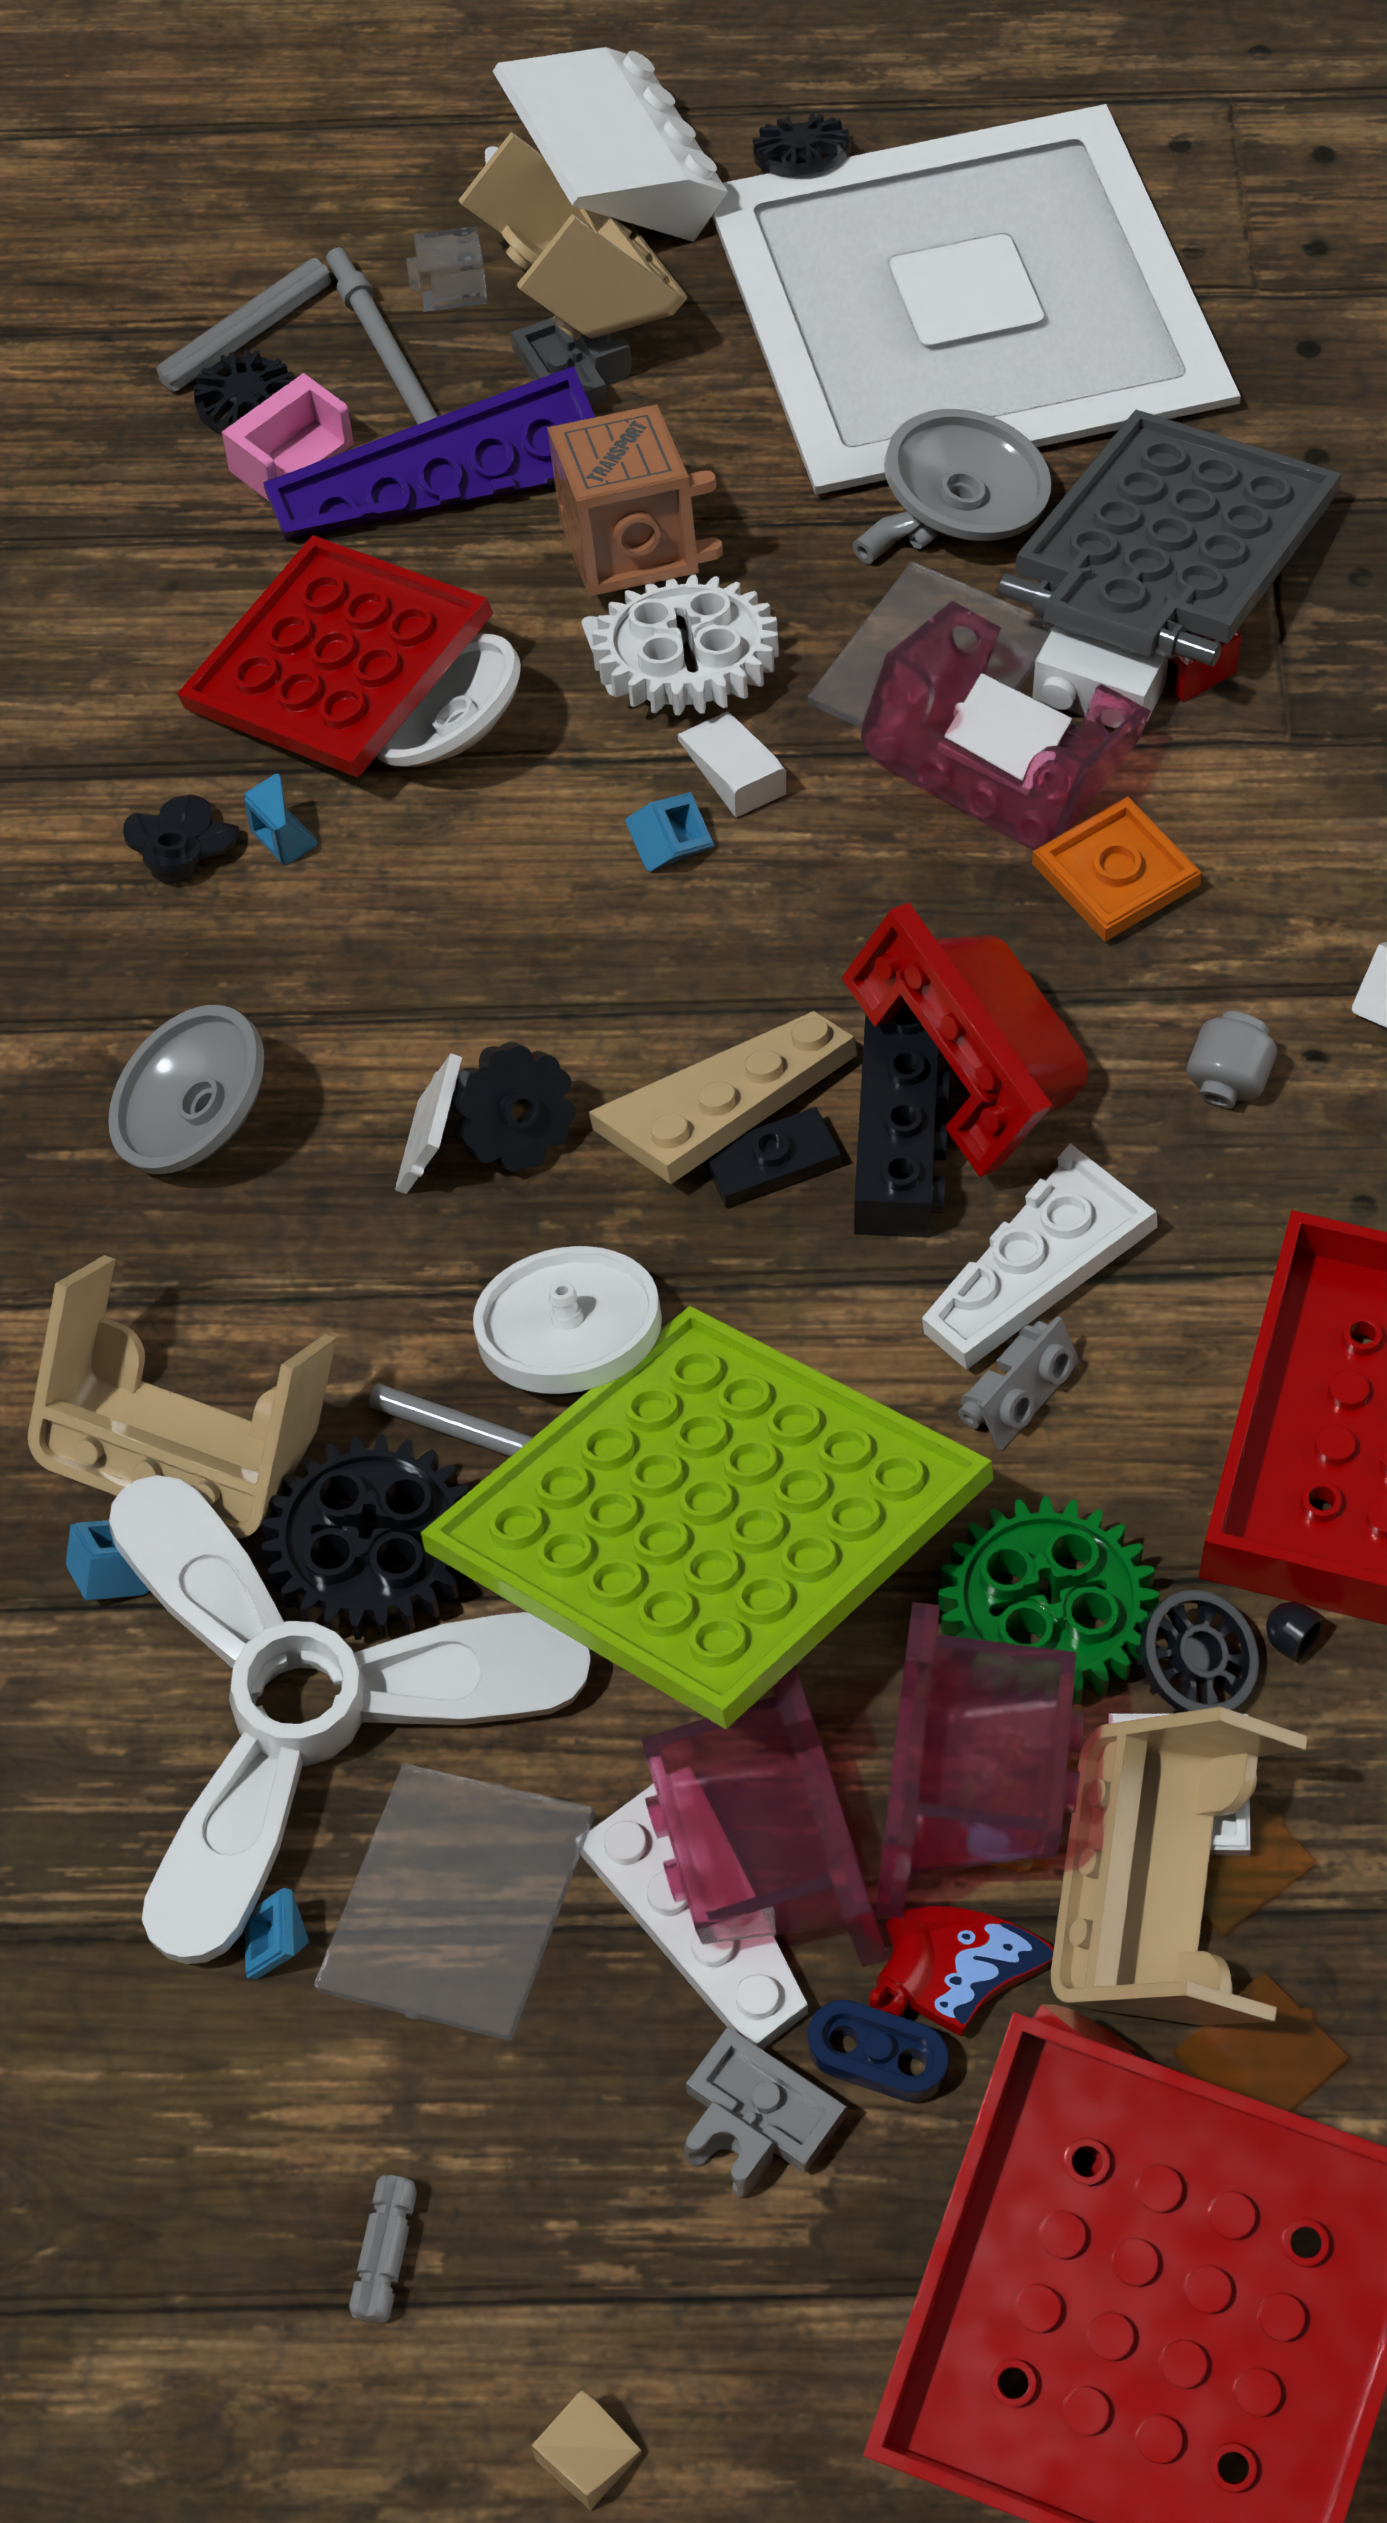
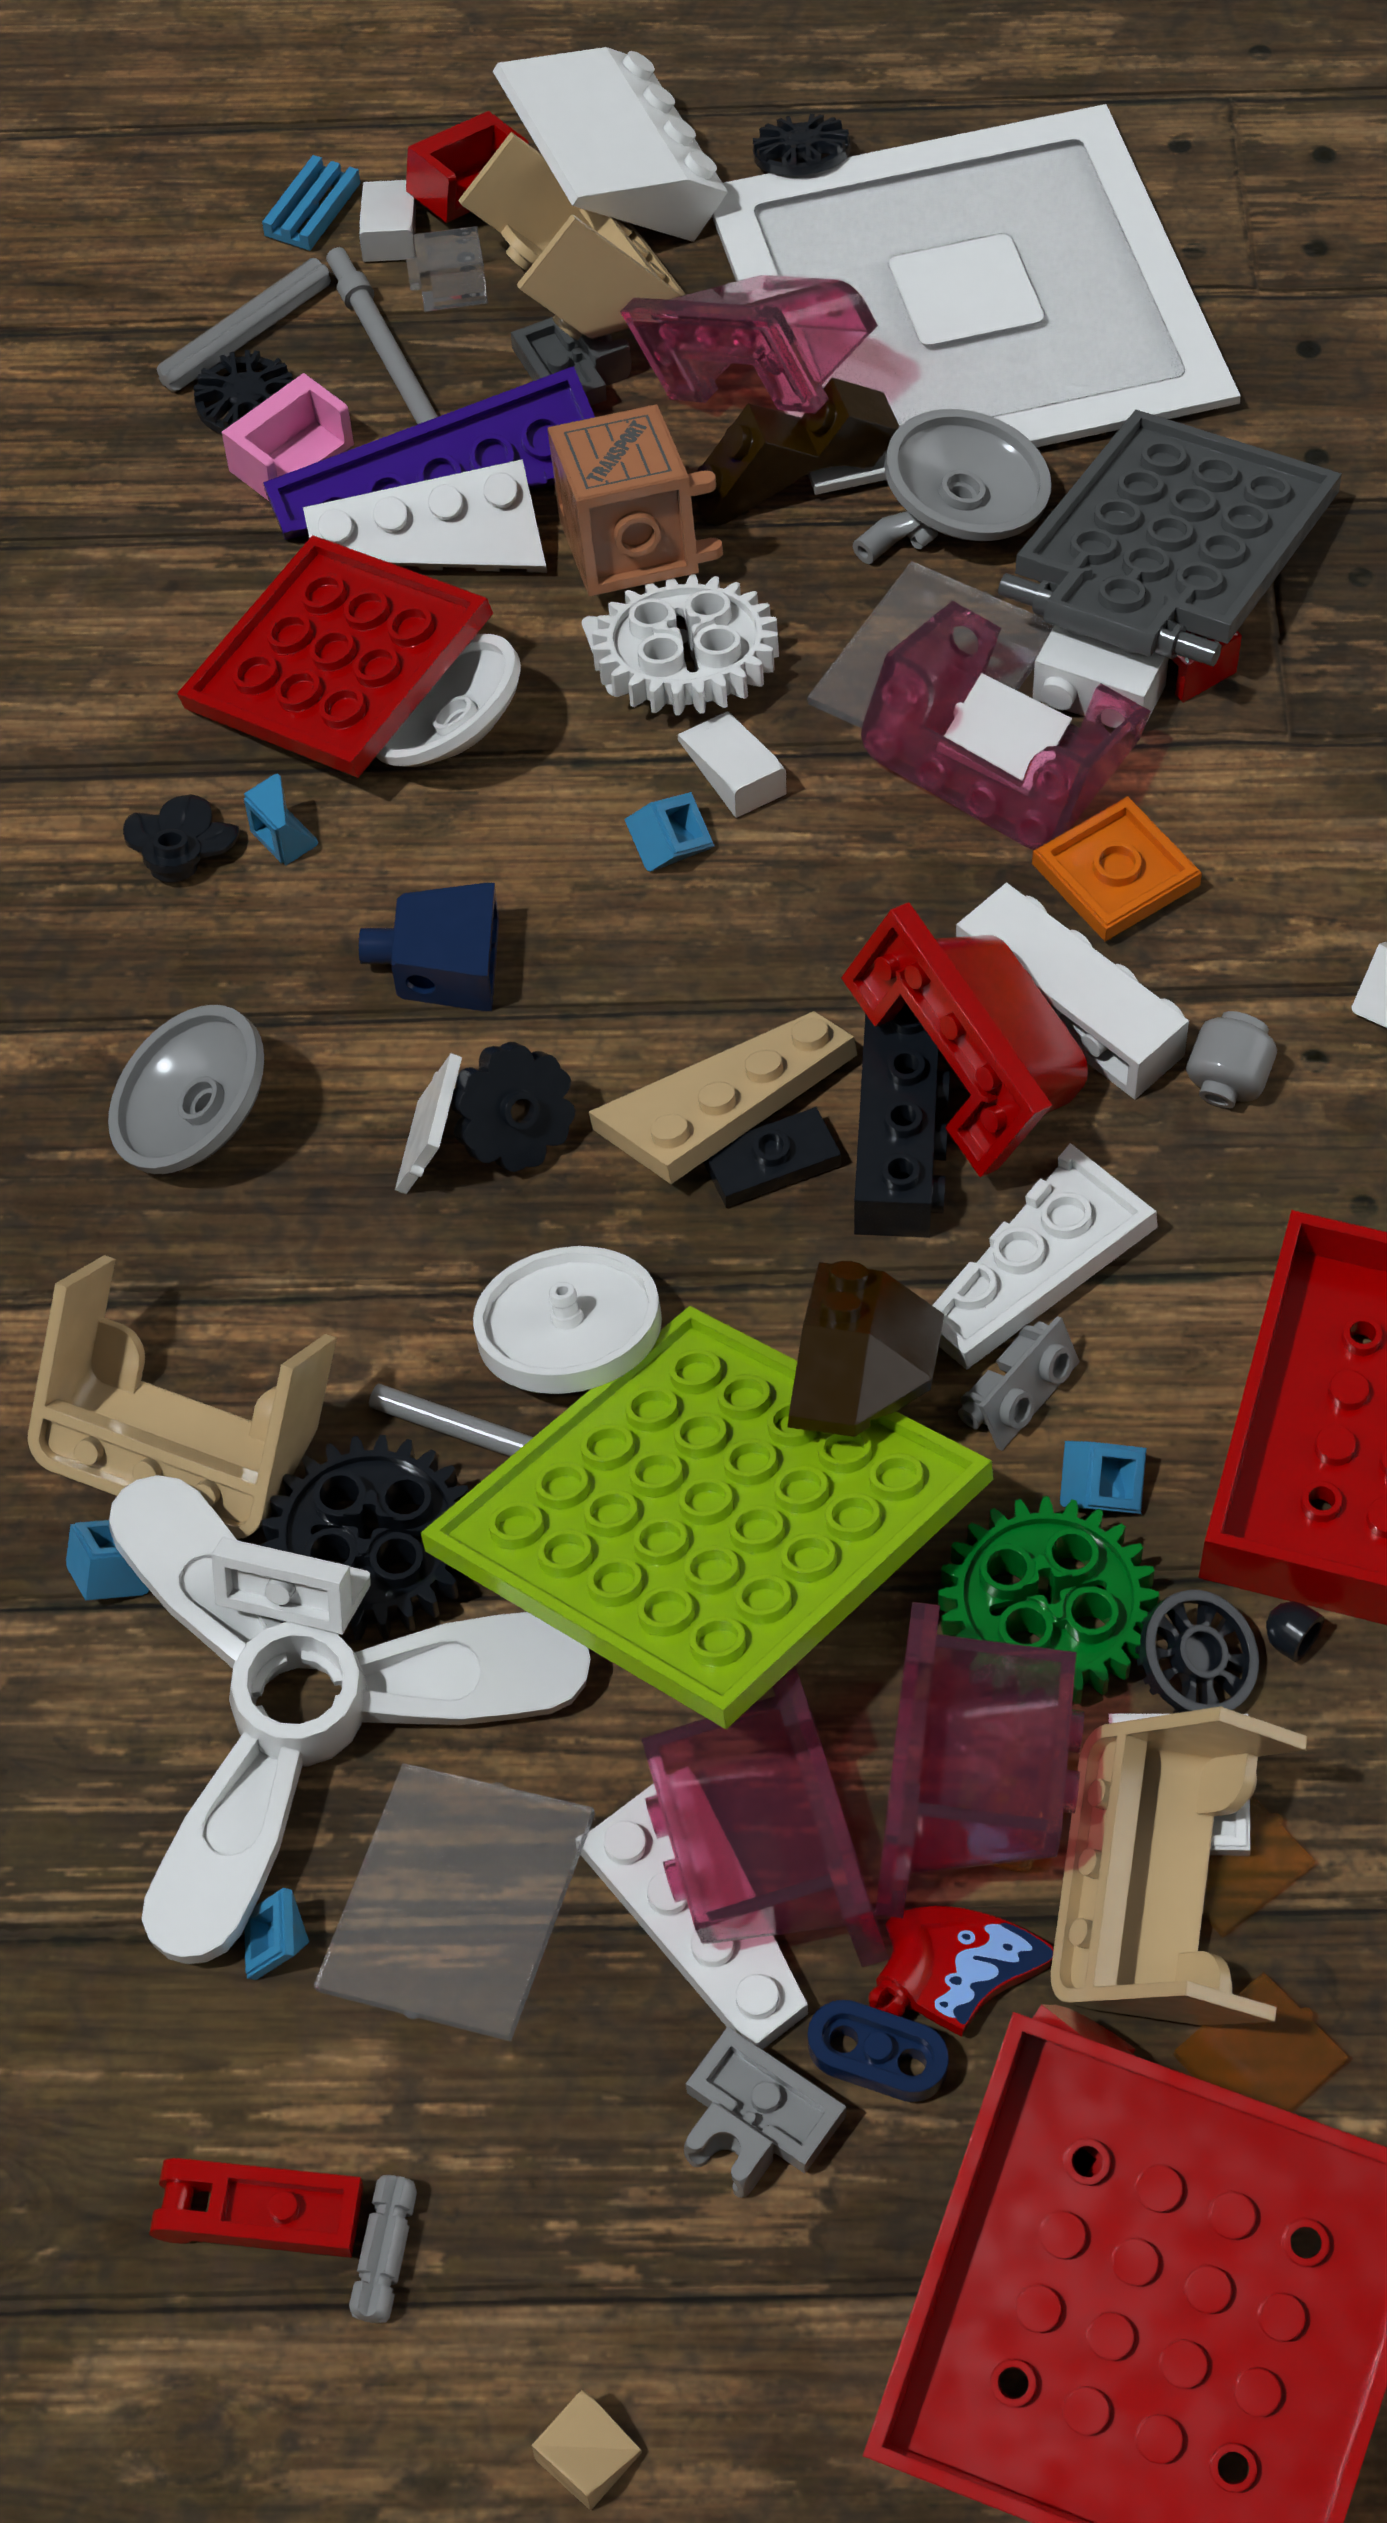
none -> red plate [149,2158,364,2258]
none -> white panel [211,1537,371,1635]
none -> dark azure tile [262,155,360,251]
none -> white wing [303,459,547,573]
none -> white slope [359,180,416,262]
none -> dark blue torso [359,883,499,1011]
none -> red panel [406,111,529,223]
none -> clear pink windscreen [620,275,878,413]
none -> dark brown arch [695,377,900,525]
none -> dark brown wedge [787,1261,944,1437]
none -> white brick [956,882,1189,1100]
none -> dark azure slope [1060,1441,1147,1514]

